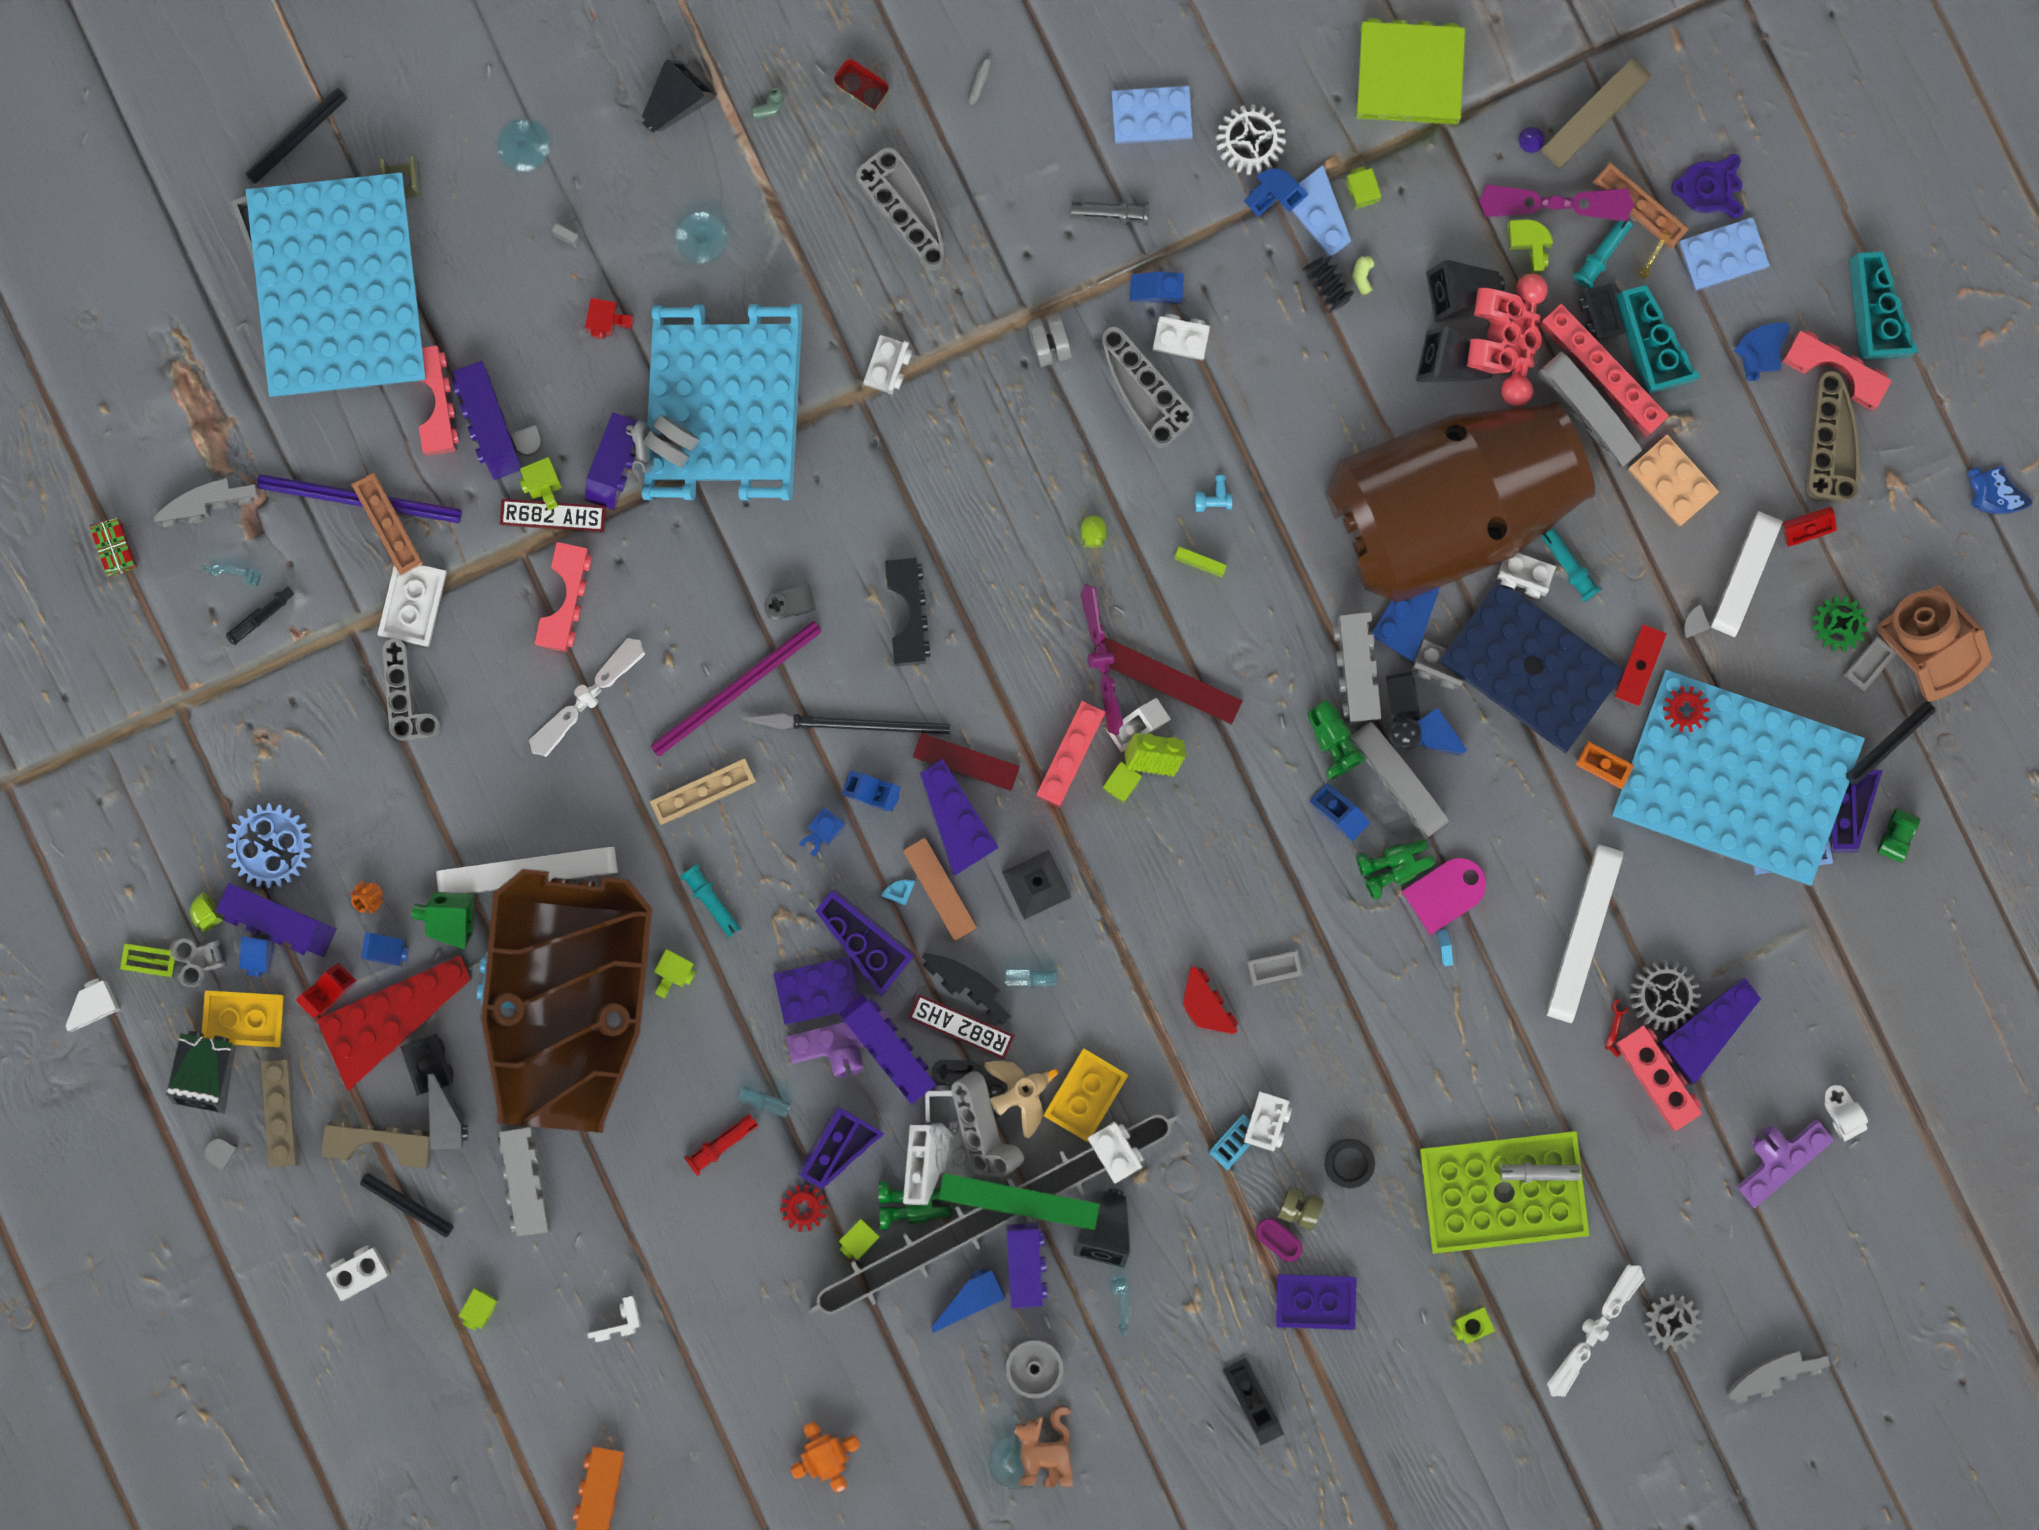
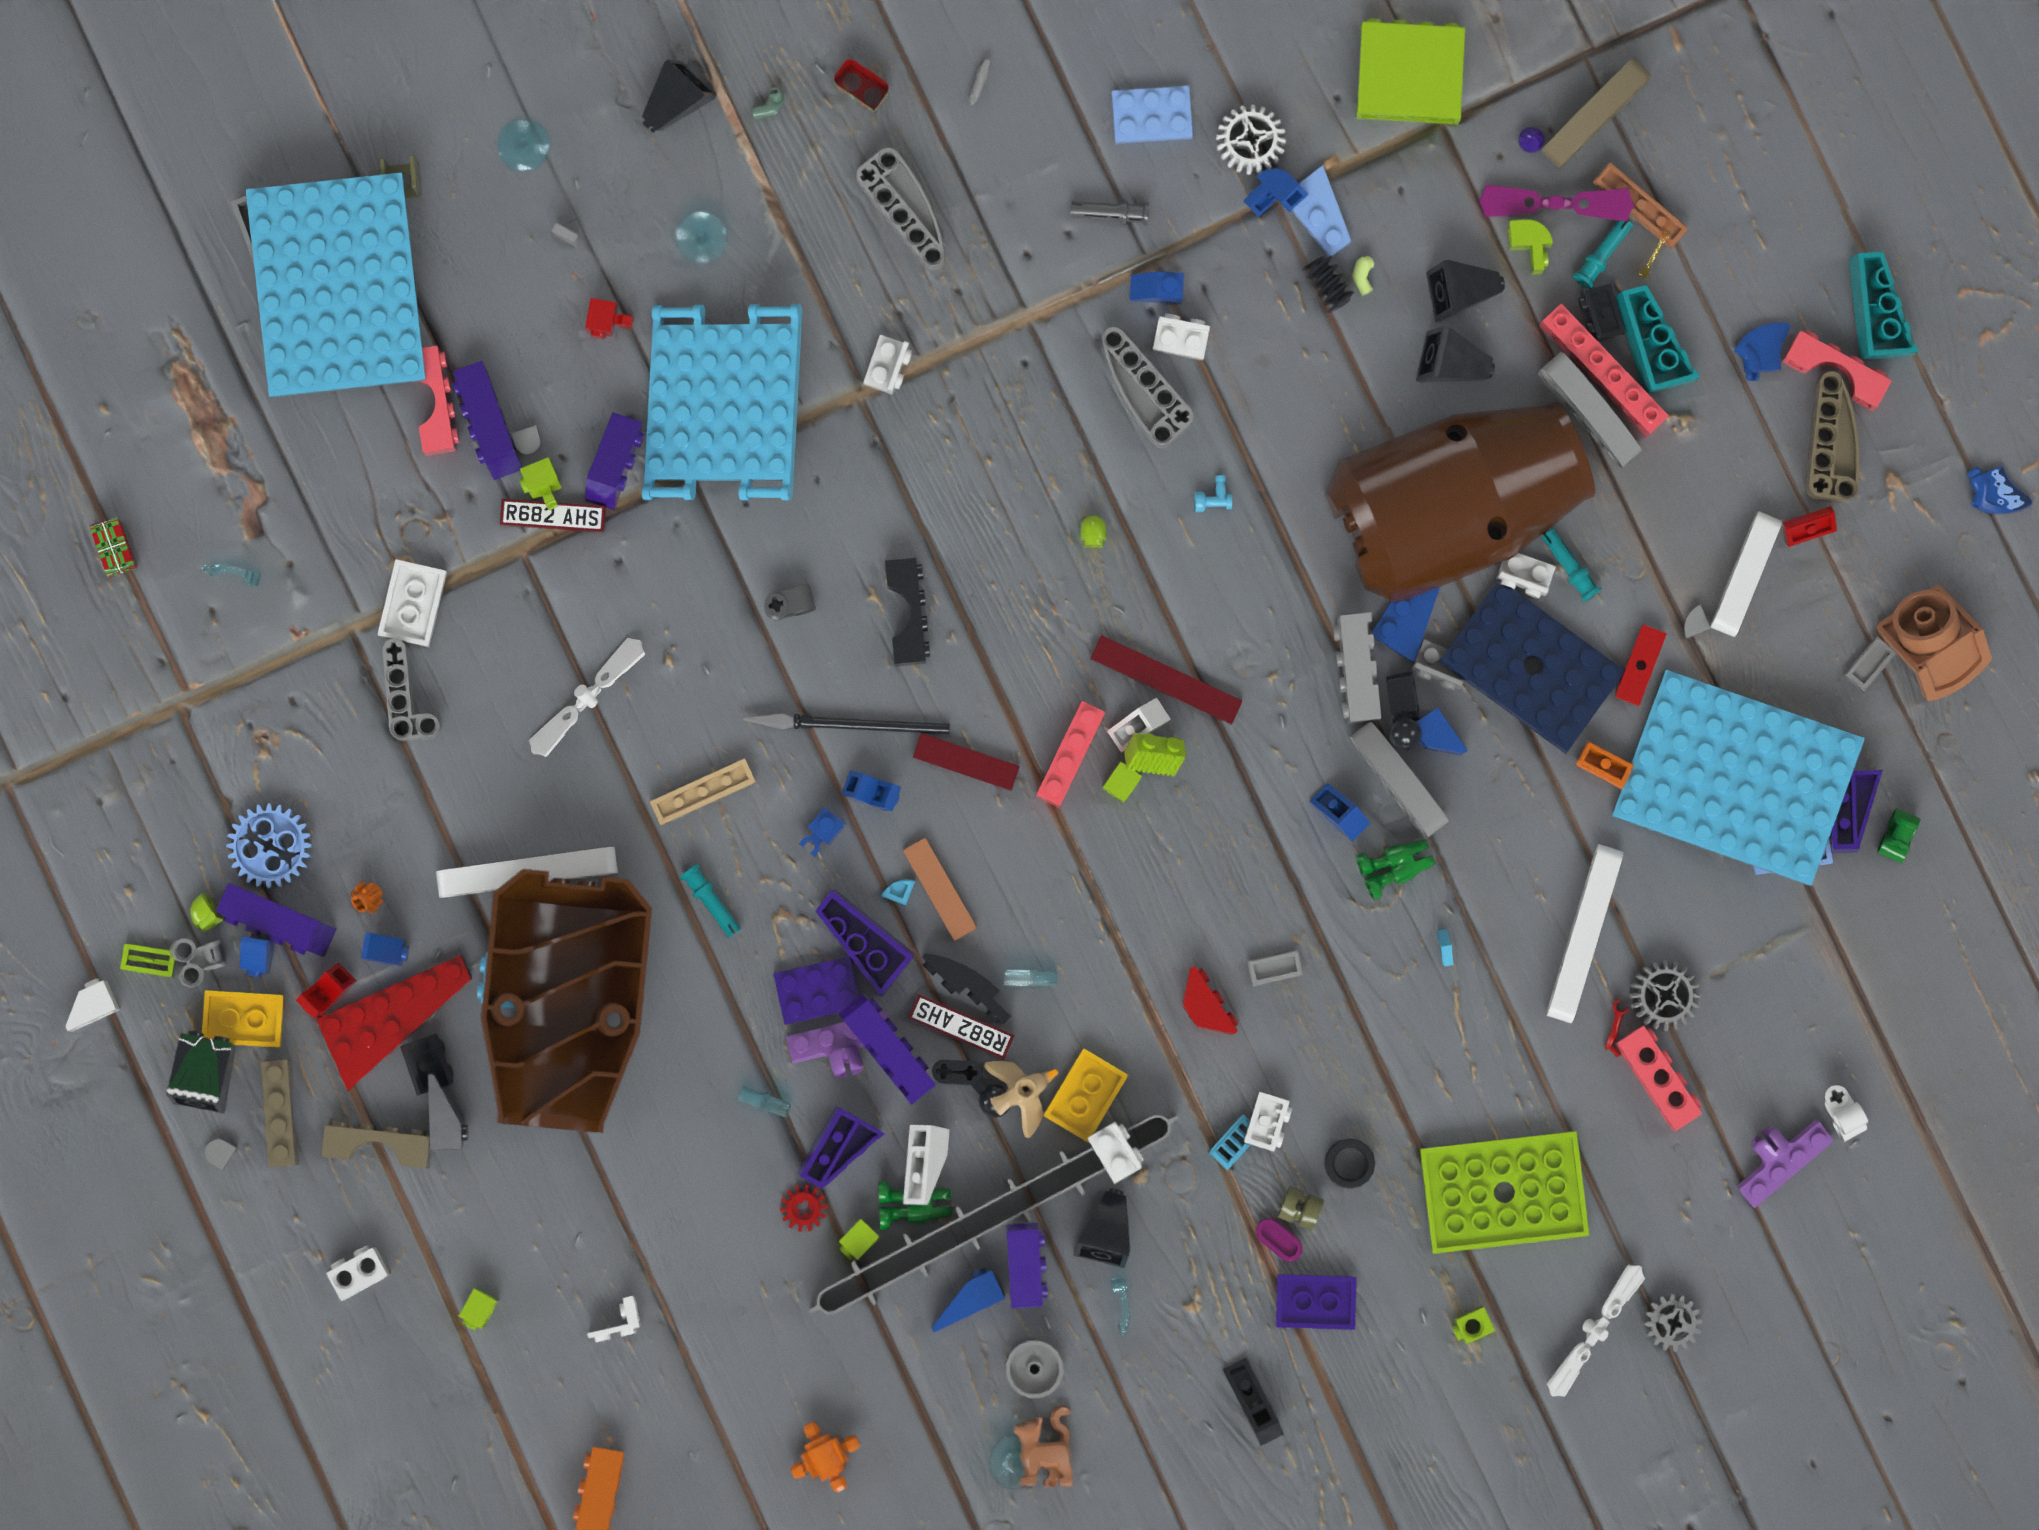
light grey slope [154,479,260,528] -> none
black piece [226,586,294,645] -> none
black axle [246,88,347,184] -> none
dark purple axle [257,474,462,523] -> none
nougat tile [351,472,424,576] -> none
black axle [360,1173,454,1237] -> none
green torso [412,892,474,949] -> none
light grey wedge [498,1127,550,1237] -> none
coral arch [535,542,592,652] -> none
light grey piece [626,421,654,473] -> none
light grey wheel [643,414,700,468] -> none
magenta axle [651,621,821,756] -> none
lime brick [654,949,697,999] -> none
red pin [683,1113,759,1176] -> none
dark purple wedge [919,759,998,876] -> none
white bracket [925,1085,953,1123] -> none
clear tile [929,1119,975,1178] -> none
green tile [939,1173,1100,1230] -> none
light grey beam [951,1071,1024,1177] -> none
black slope [1002,851,1071,920] -> none
light grey wheel [1027,313,1072,368] -> none
magenta piece [1080,584,1123,735] -> none
lime tile [1174,547,1227,578] -> none
green piece [1307,700,1366,780] -> none
lime brick [1346,167,1382,210] -> none
dark pink tile [1401,858,1486,935] -> none
coral connector [1467,273,1548,407] -> none
light grey pin [1500,1162,1581,1183] -> none
light nougat plate [1628,434,1719,527] -> none
dark purple wedge [1658,978,1761,1084] -> none
red gear [1663,686,1710,733] -> none
dark purple tile [1671,154,1743,219] -> none
light blue plate [1678,217,1770,291] -> none
light grey slope [1725,1350,1830,1403] -> none
green gear [1811,596,1869,653] -> none
black axle [1846,701,1936,785] -> none

